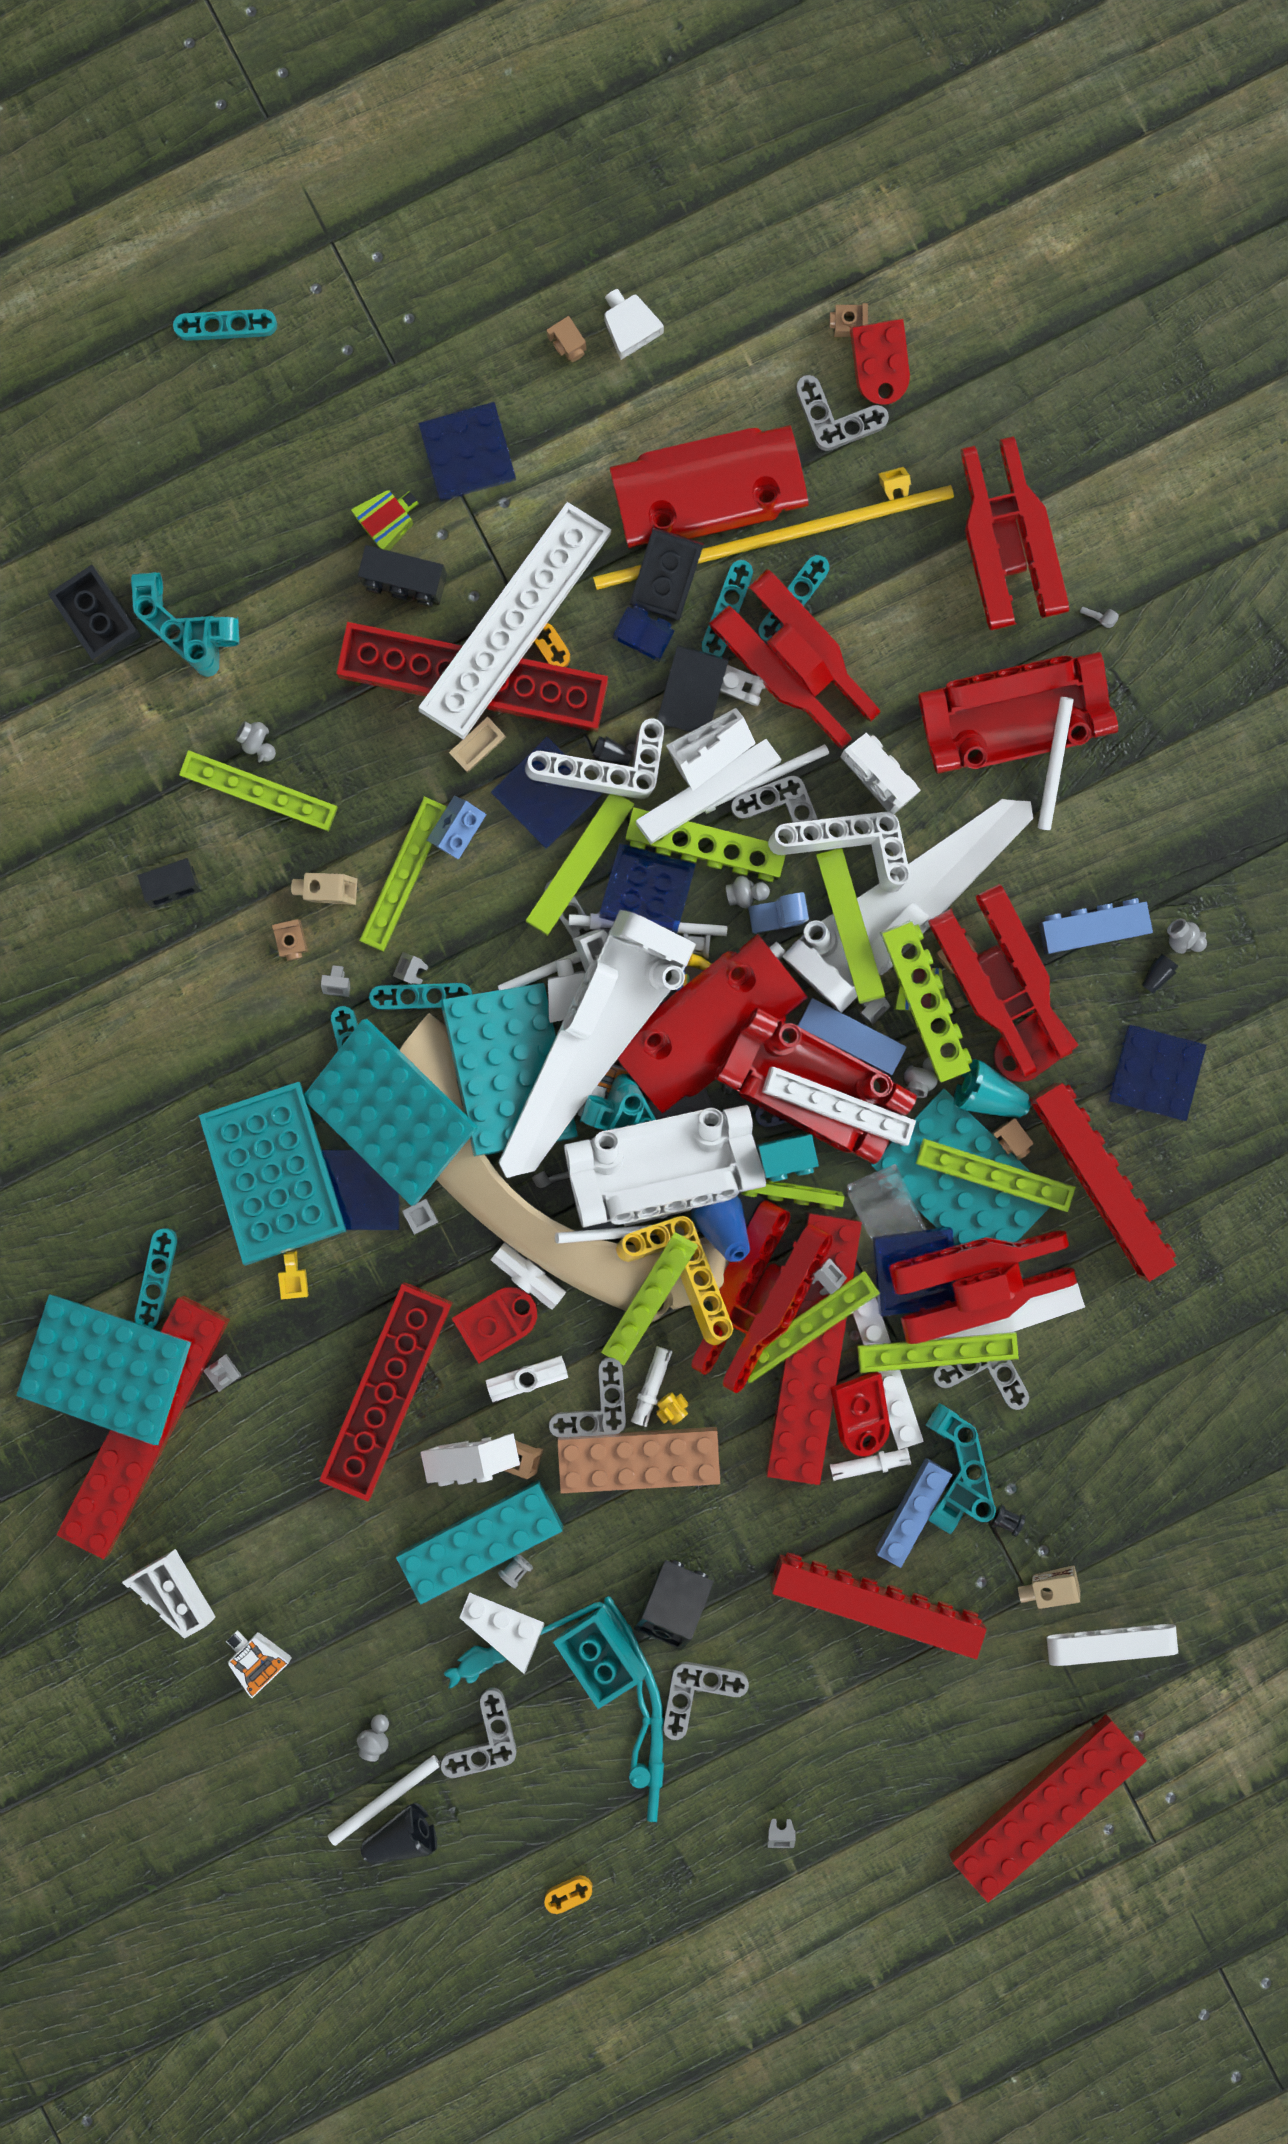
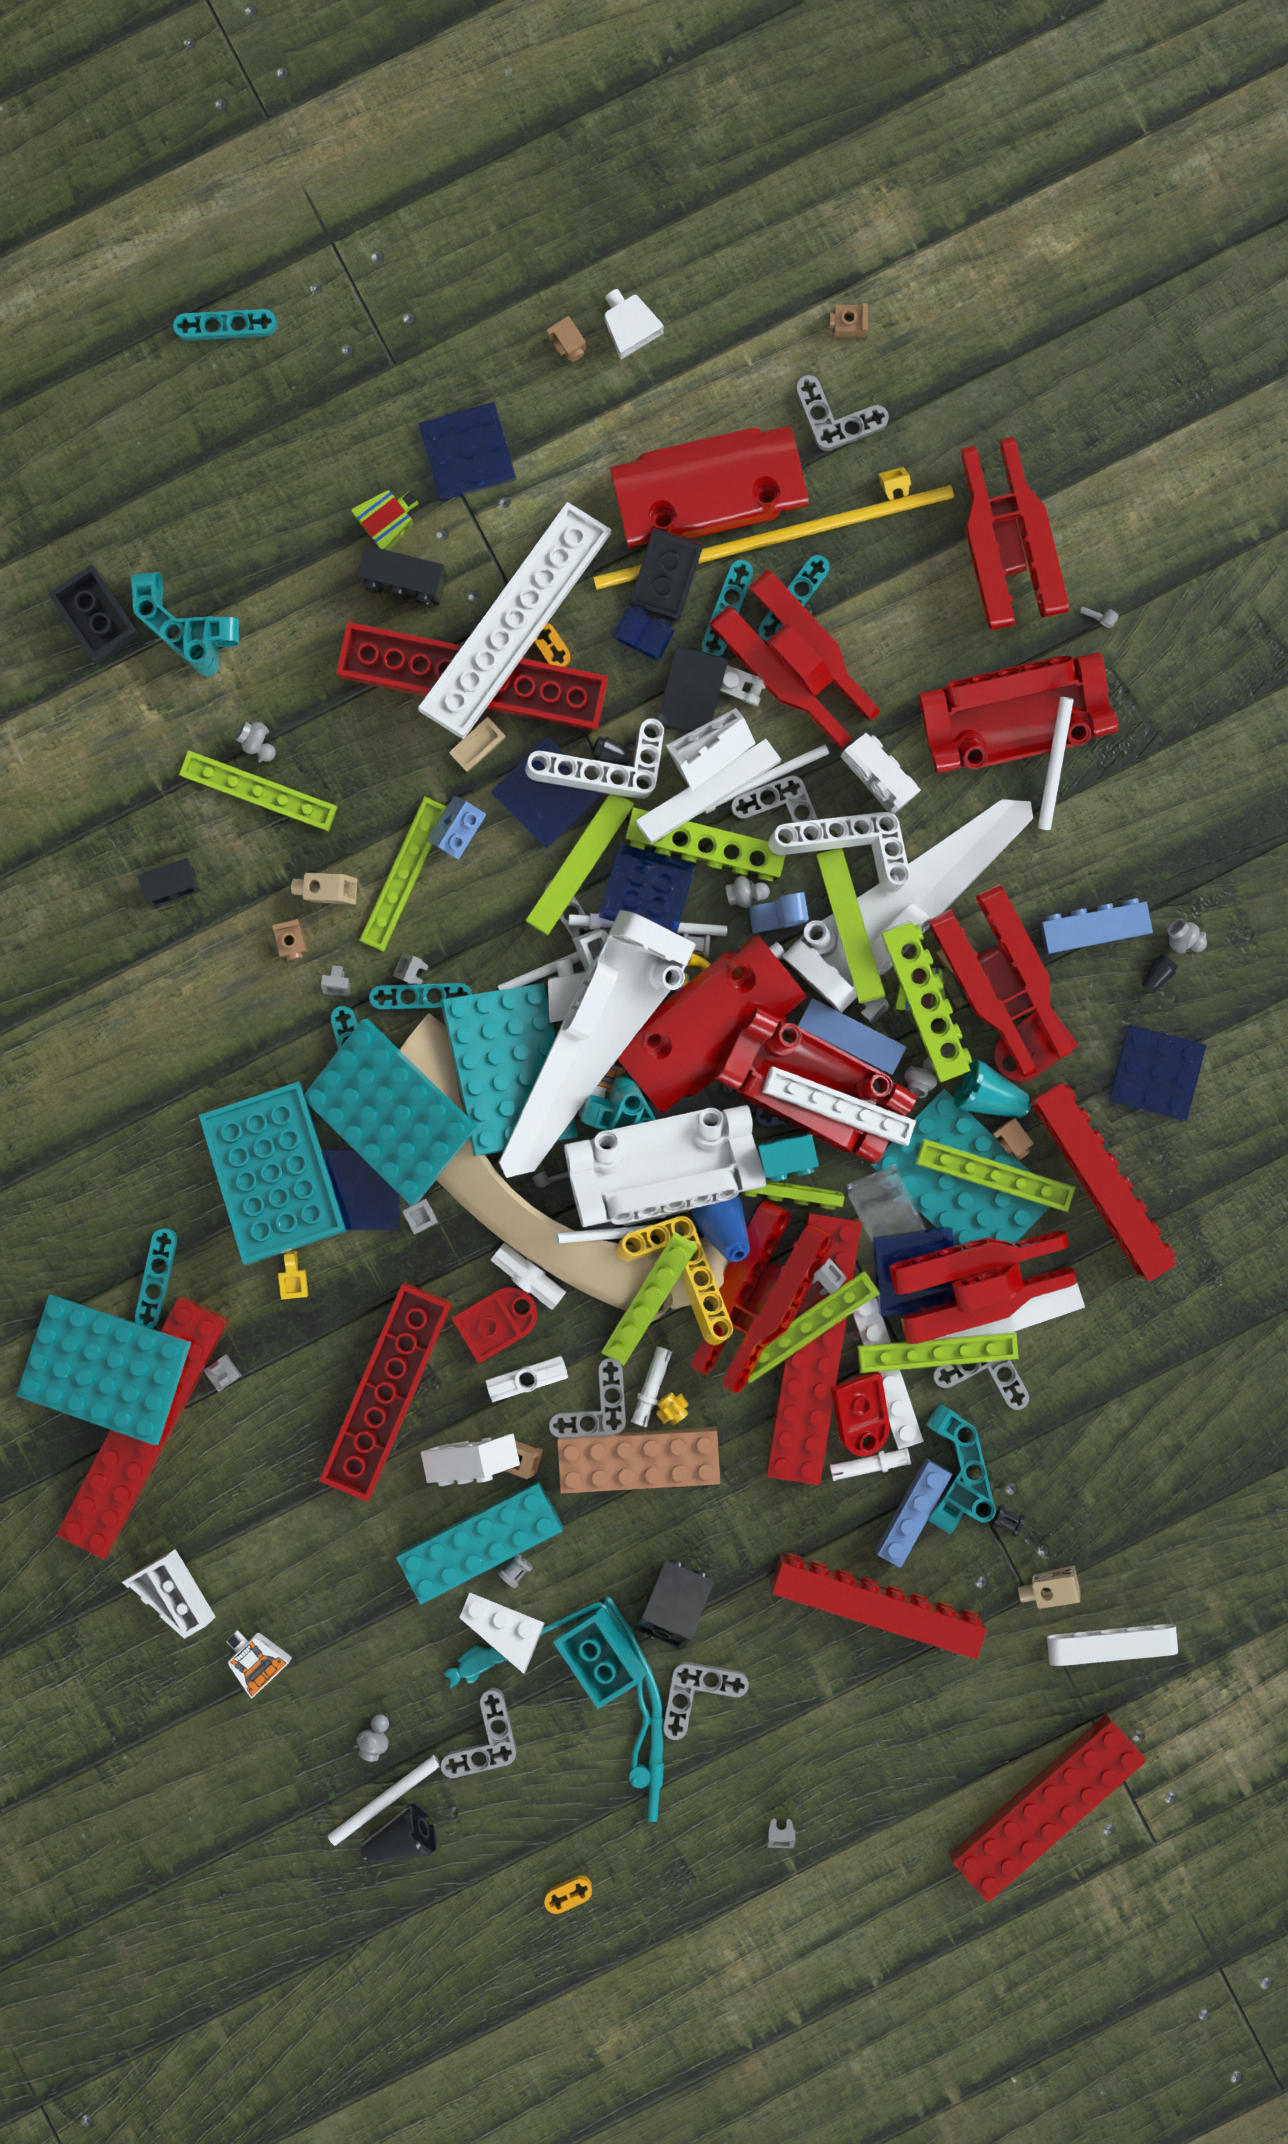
red plate [850,318,910,405] -> none

